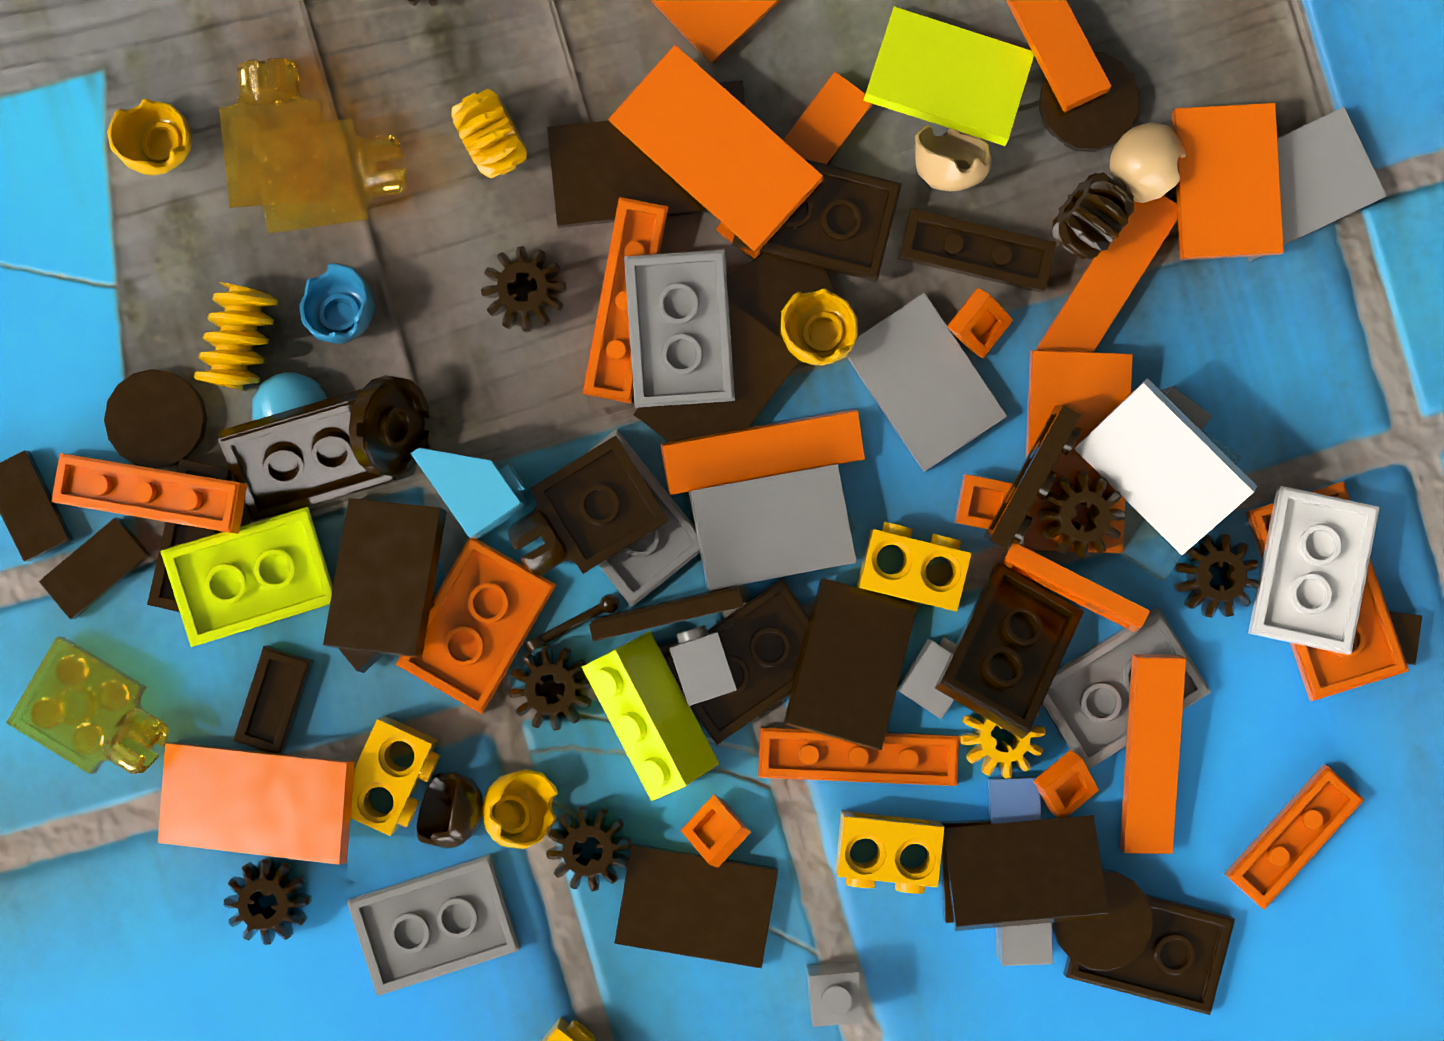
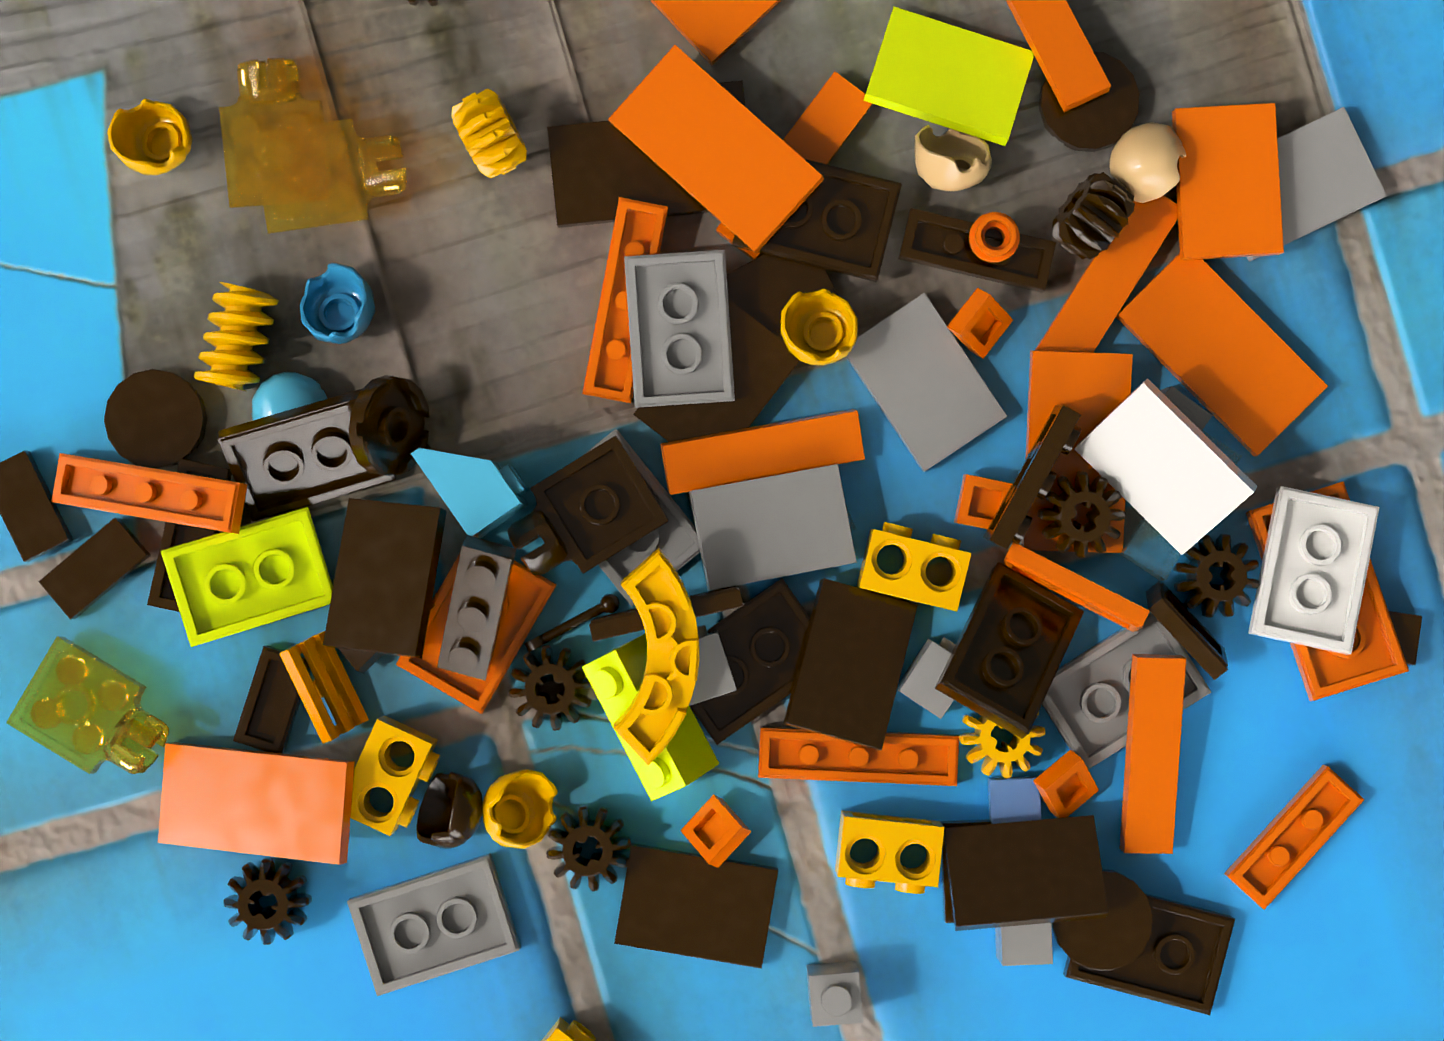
dark brown gear [481,246,567,333] -> none
none -> light orange tile [279,631,369,743]
none -> plate [437,535,516,681]
none -> yellow tile [614,548,699,765]
none -> orange plate [969,212,1020,263]
none -> orange tile [1116,252,1328,456]
none -> dark brown tile [1146,581,1228,680]

